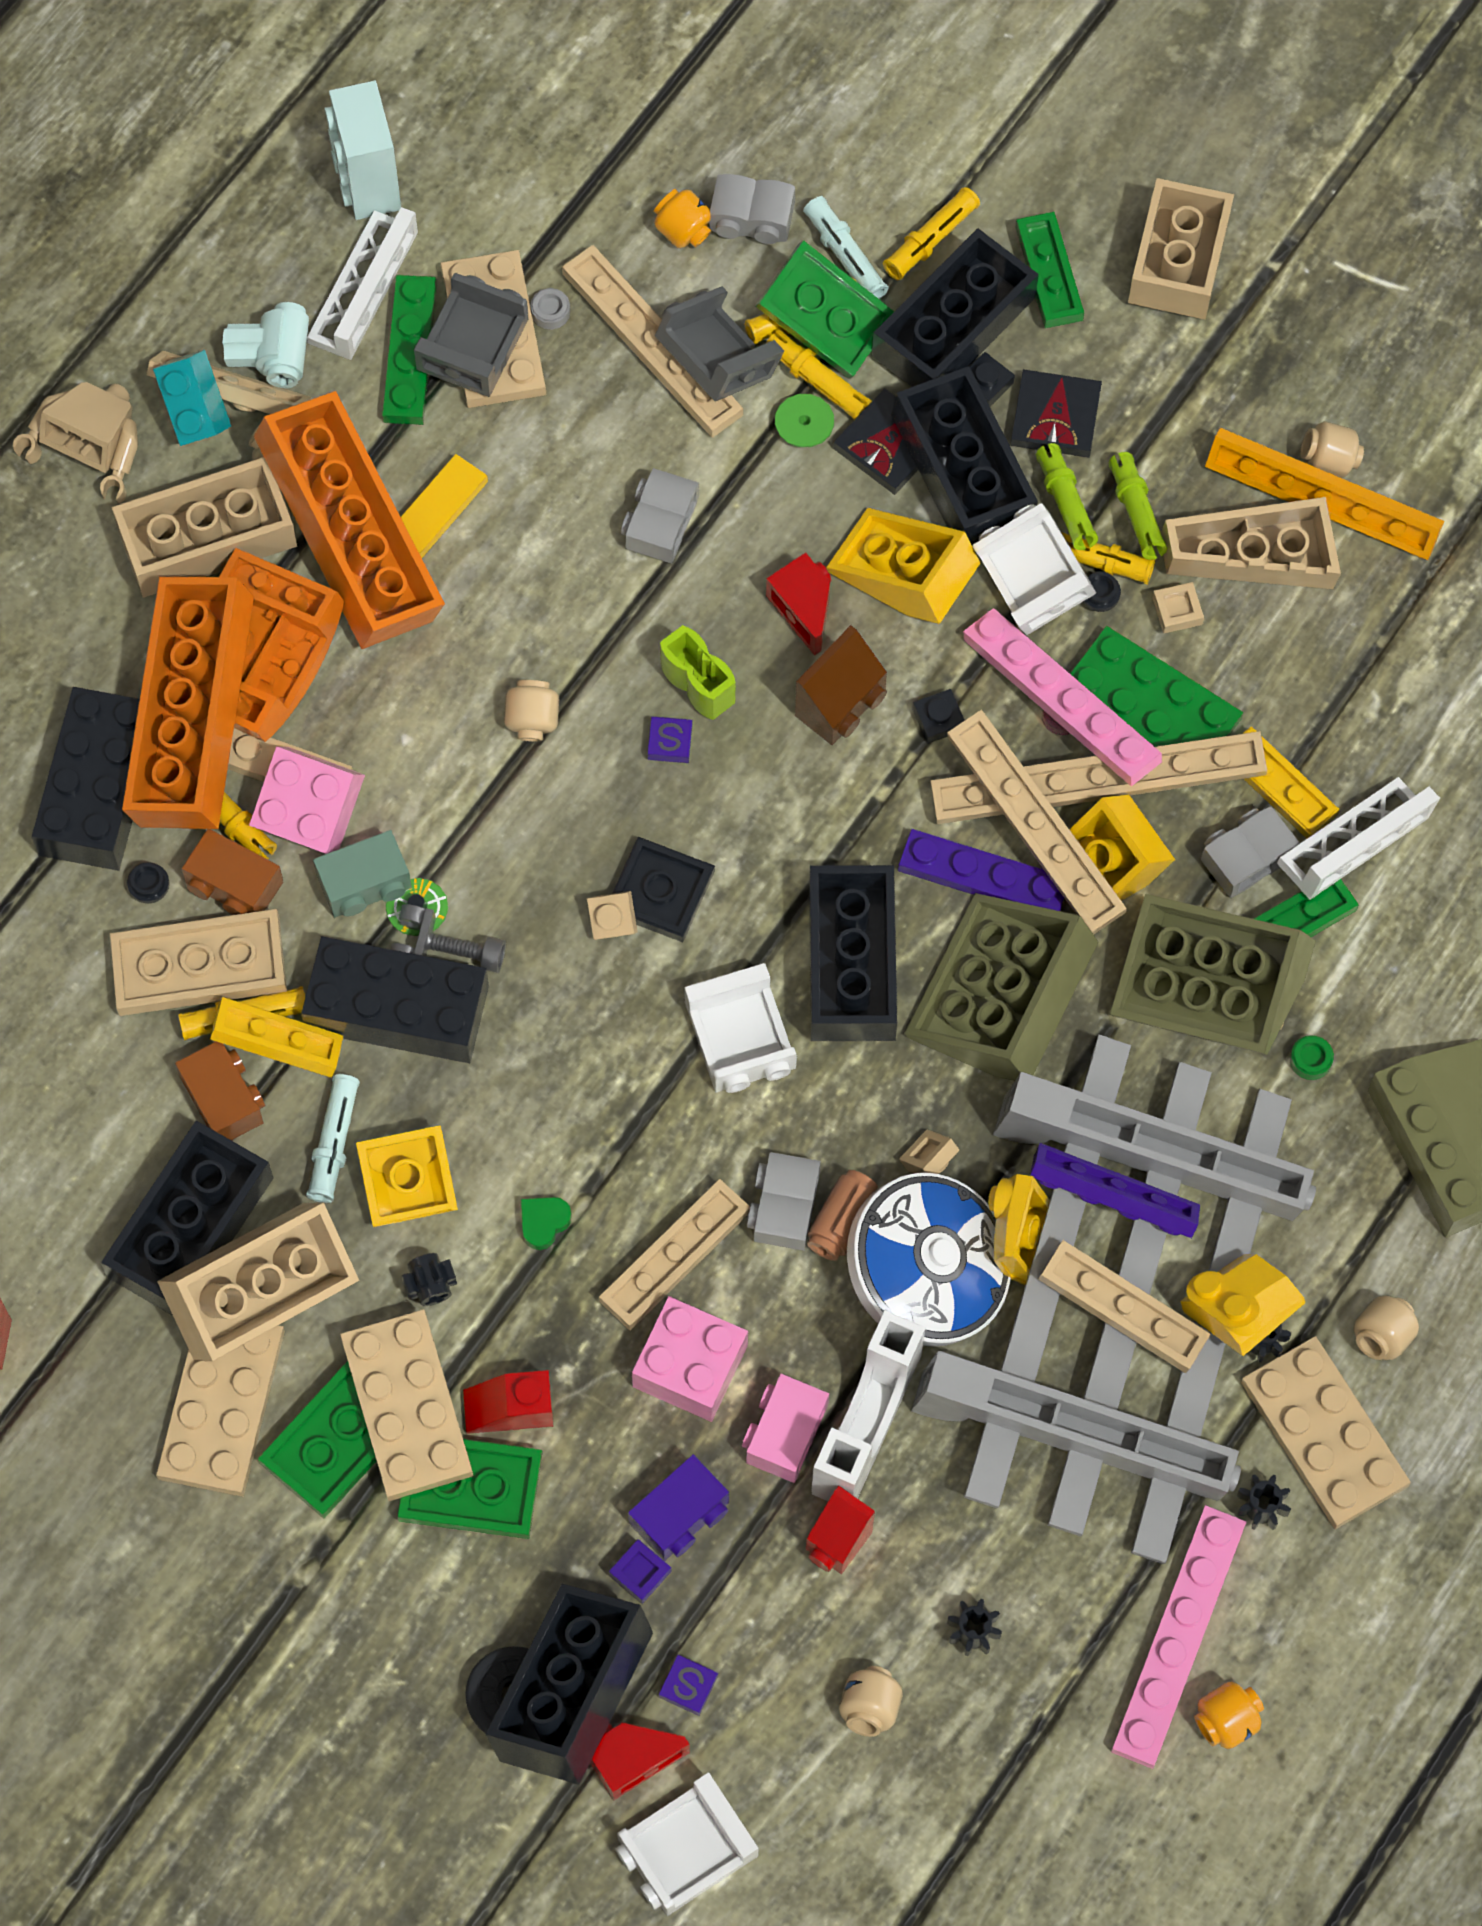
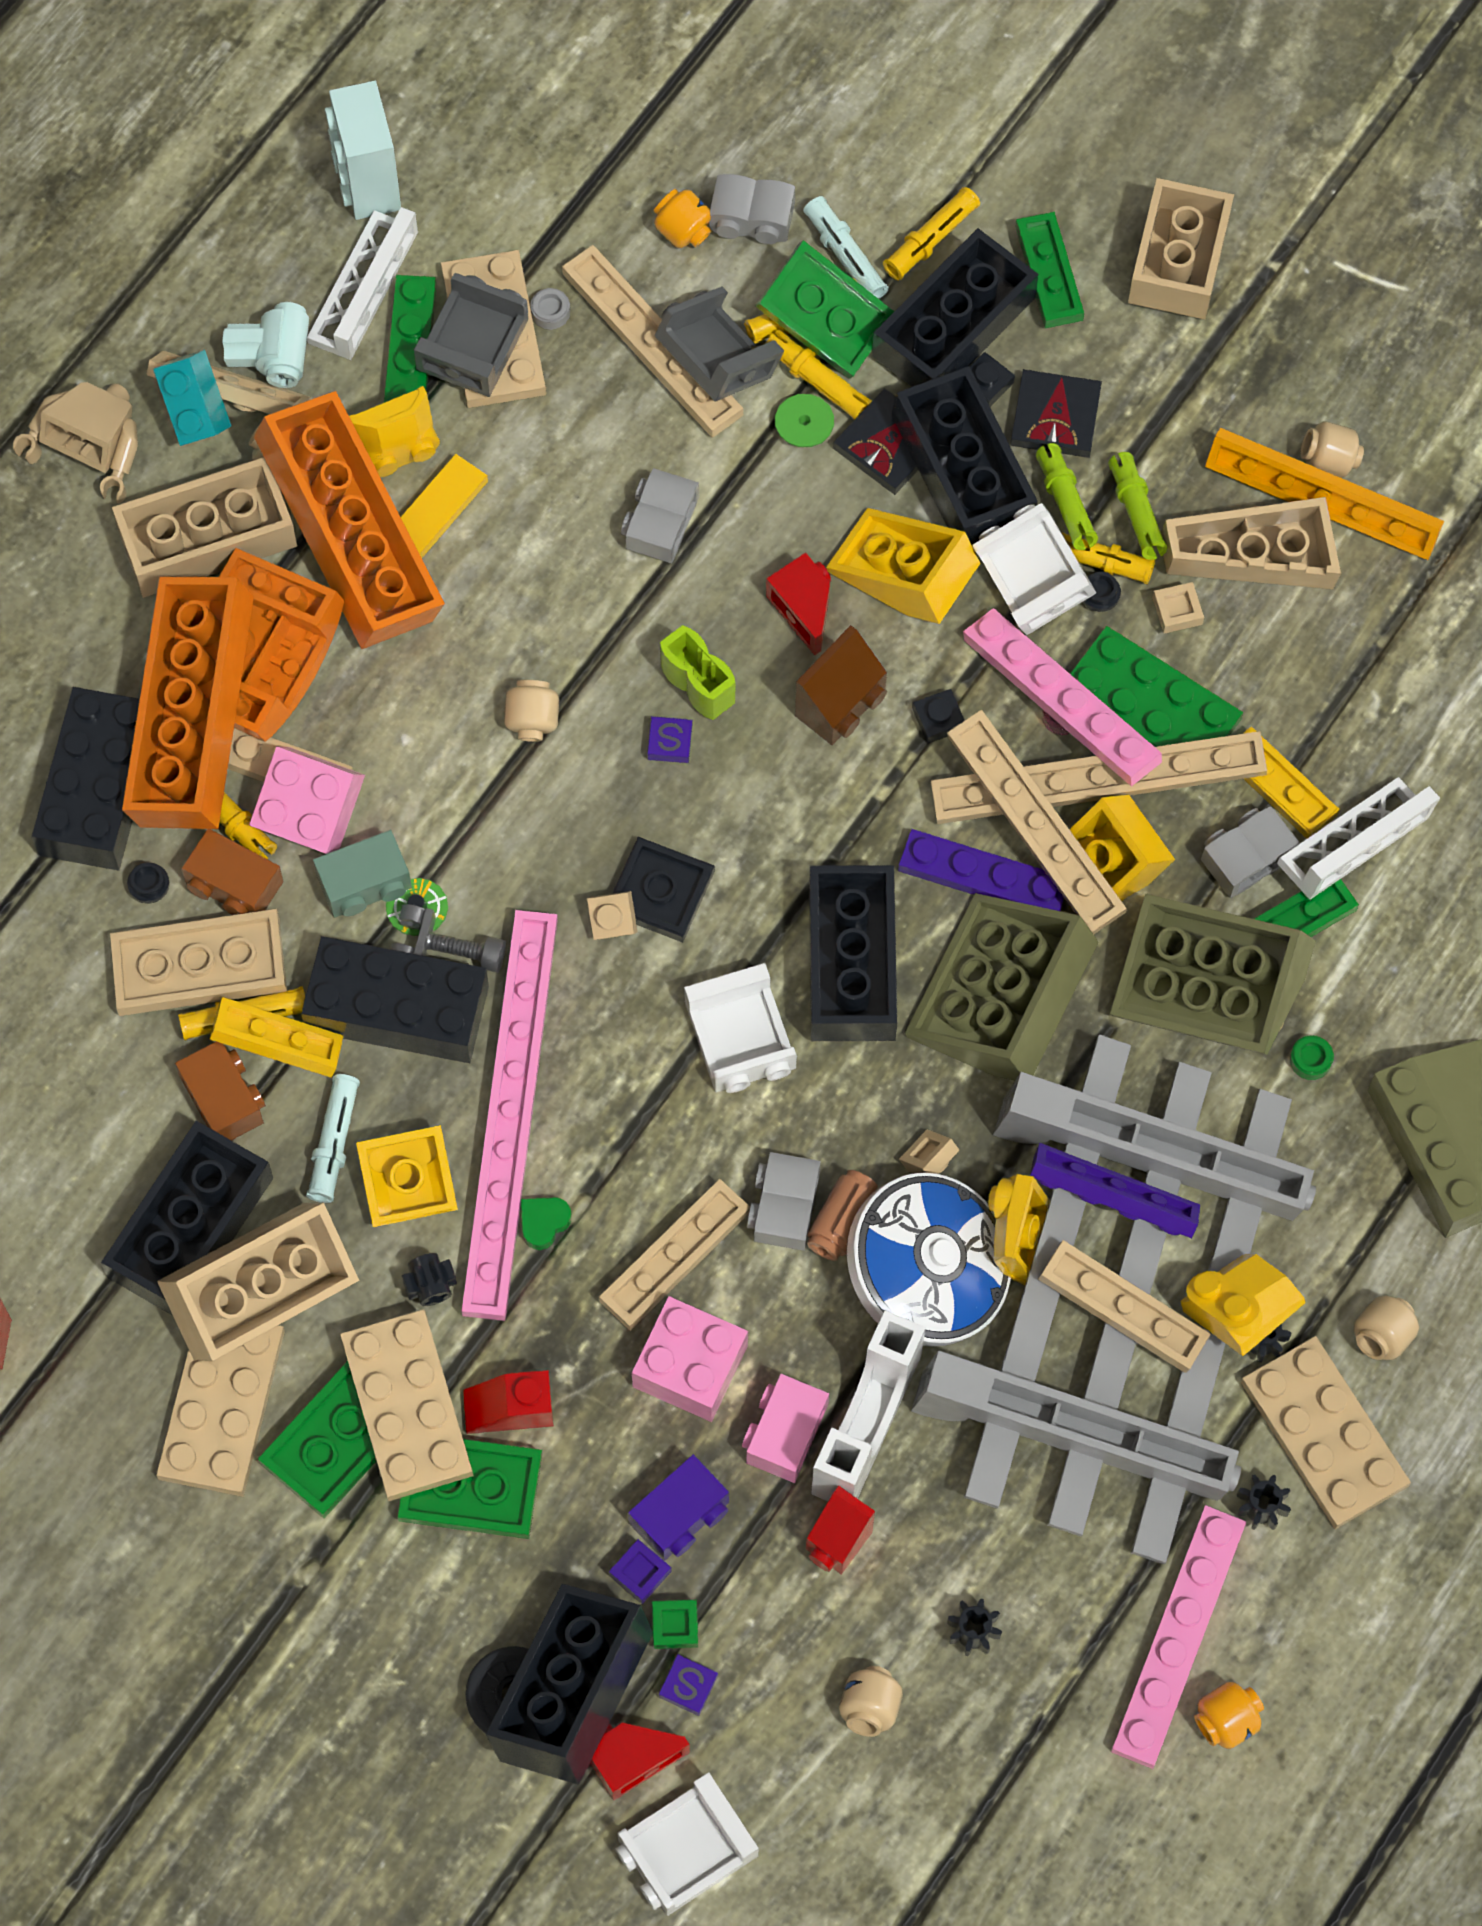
none -> yellow slope [349,386,440,477]
none -> bright pink plate [462,910,558,1321]
none -> green plate [652,1600,698,1649]

